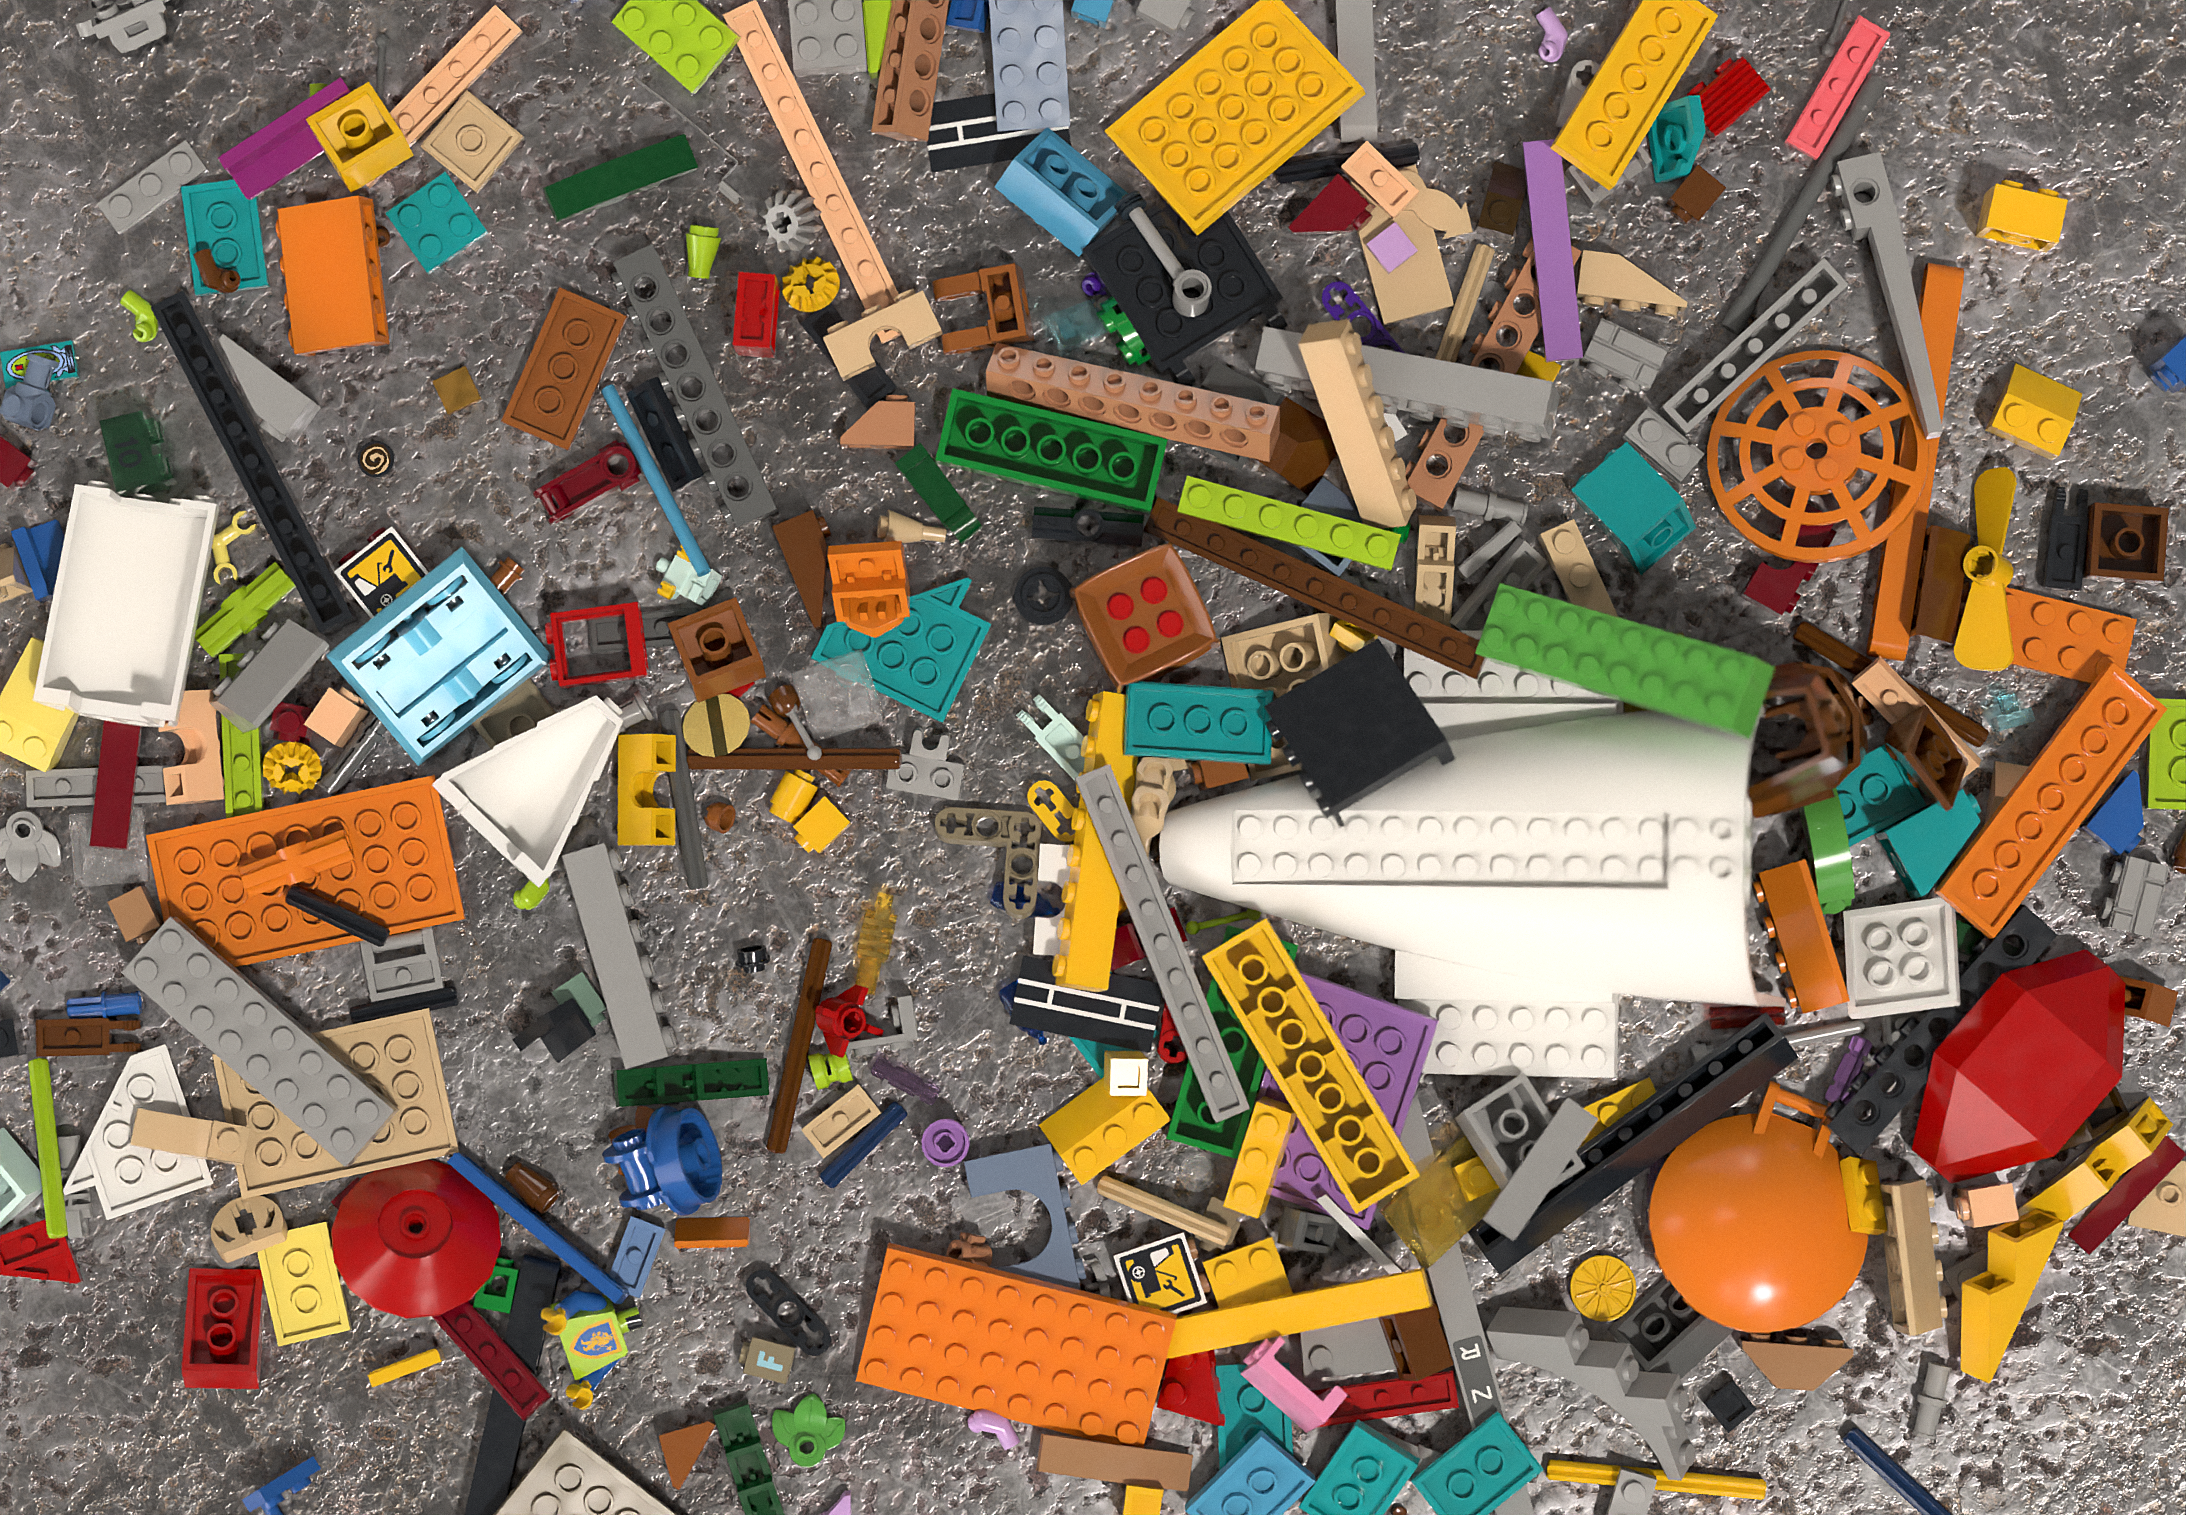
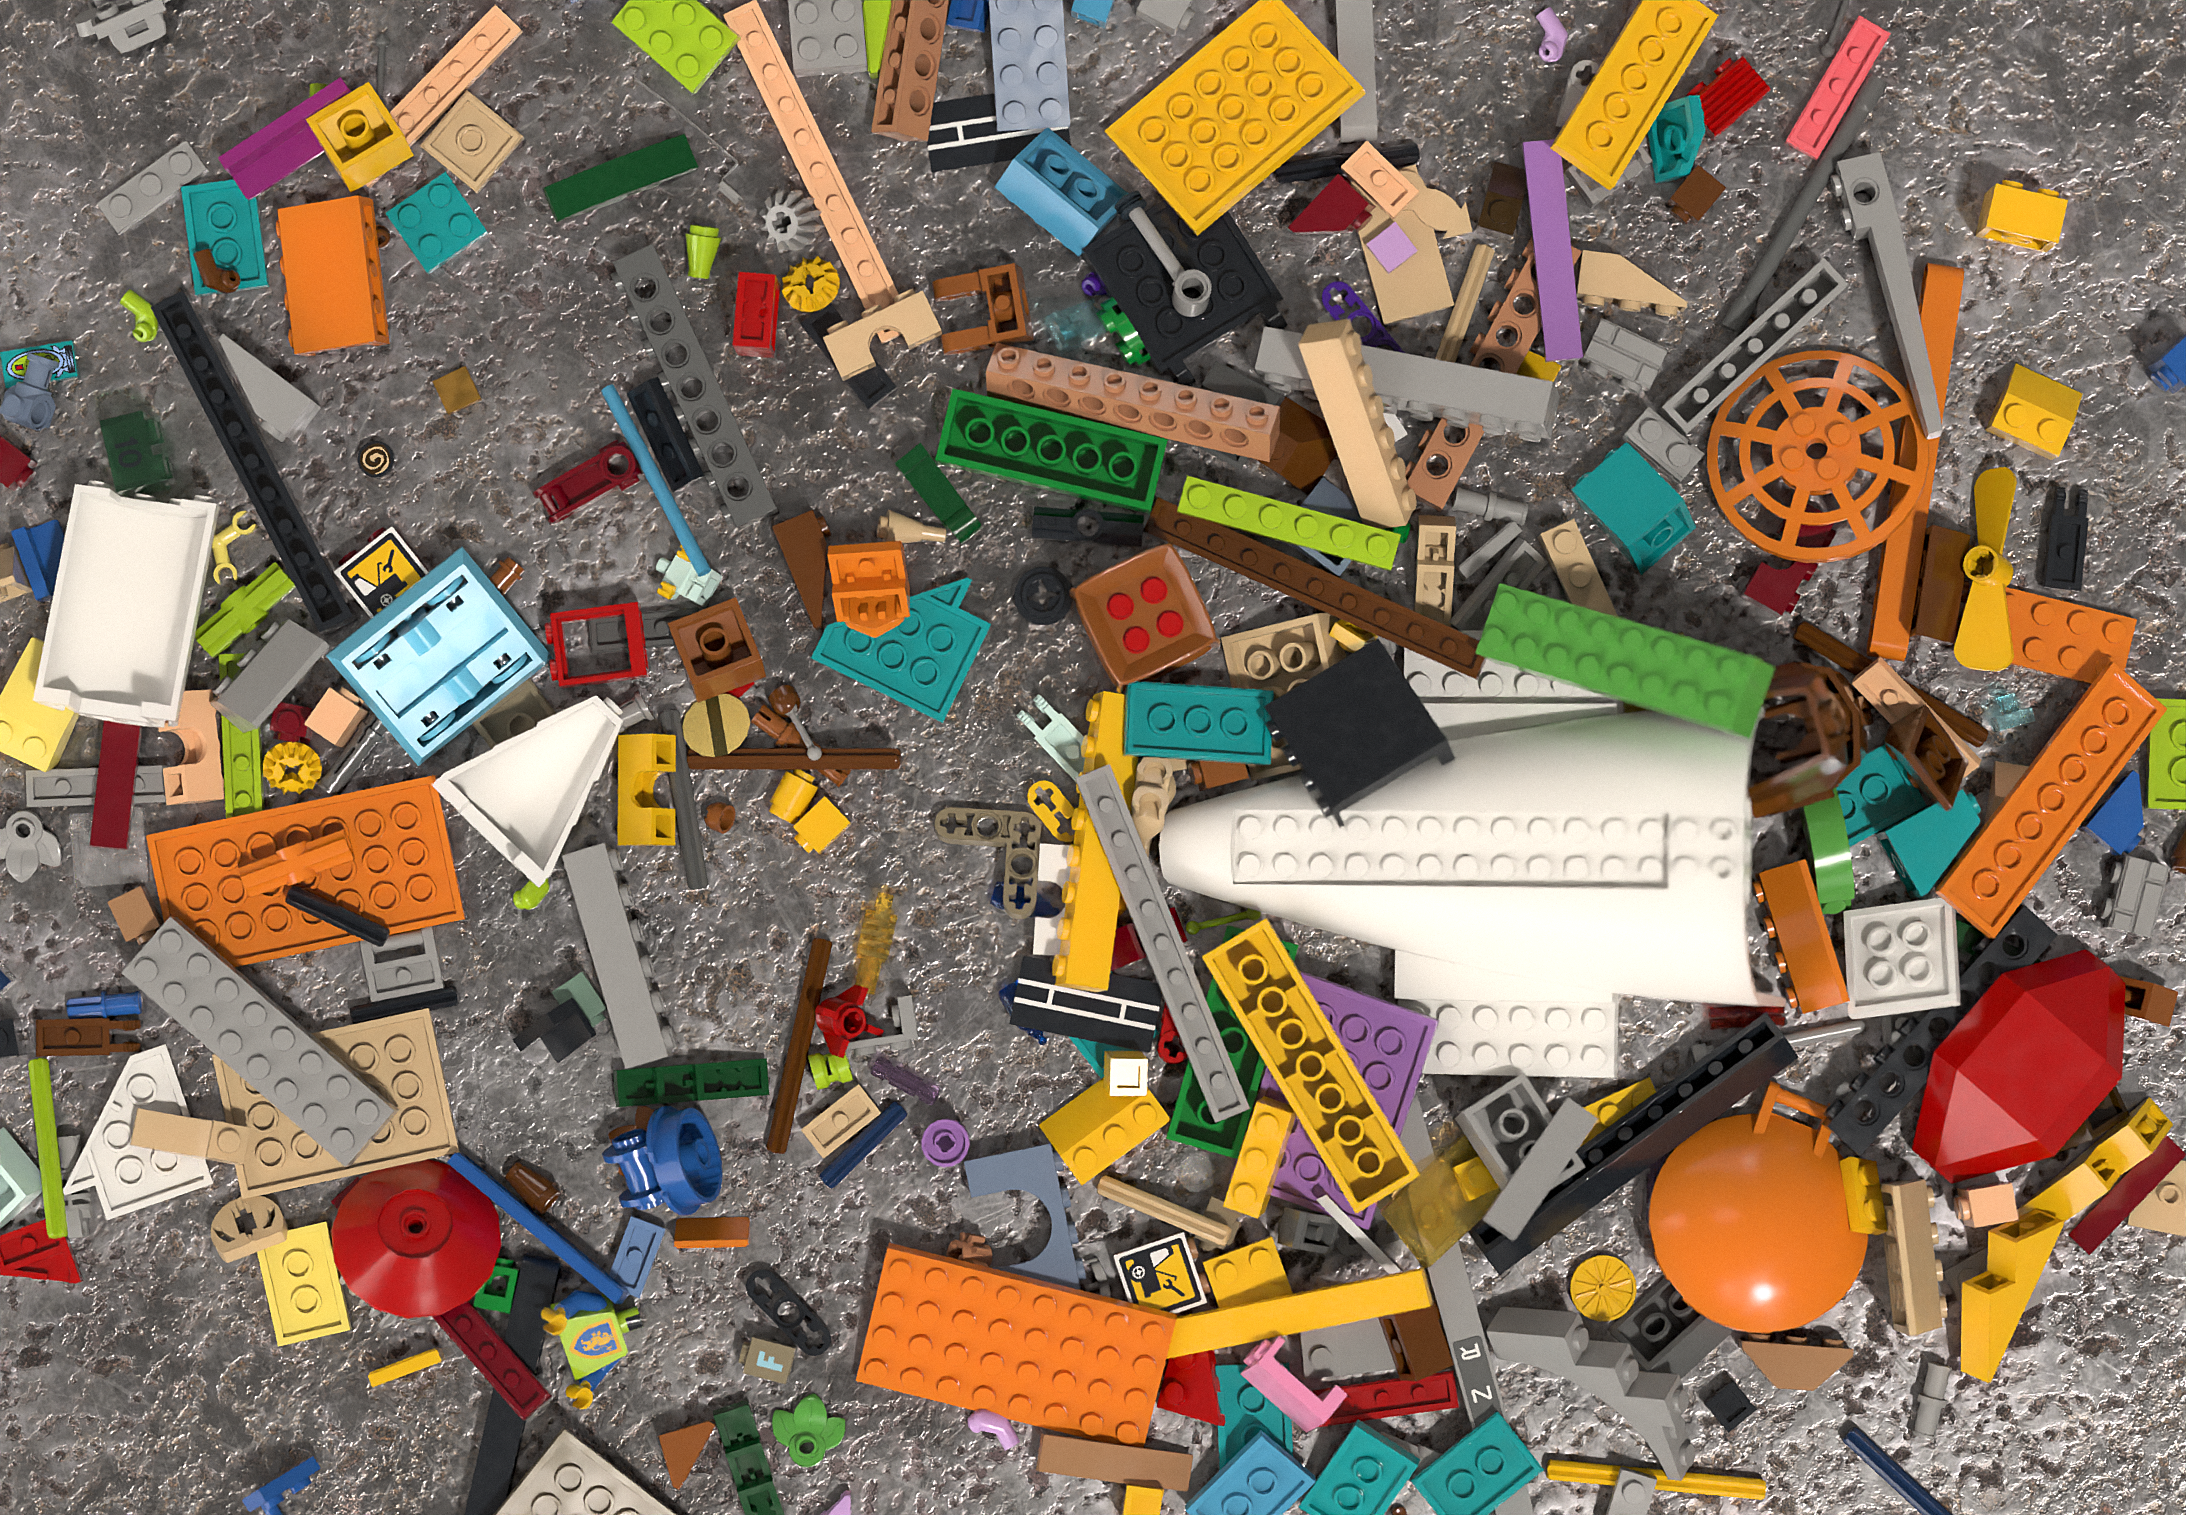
red slope [181,1268,264,1389] -> none
dark orange plate [501,287,628,452] -> none
black plate [735,945,771,973] -> none
clear plate [791,649,886,742] -> none
nougat slope [840,395,916,449] -> none
light grey plate [886,726,965,801] -> none
medium lavender axle [1825,1035,1872,1103] -> none
reddish brown brick [2082,502,2169,585] -> none

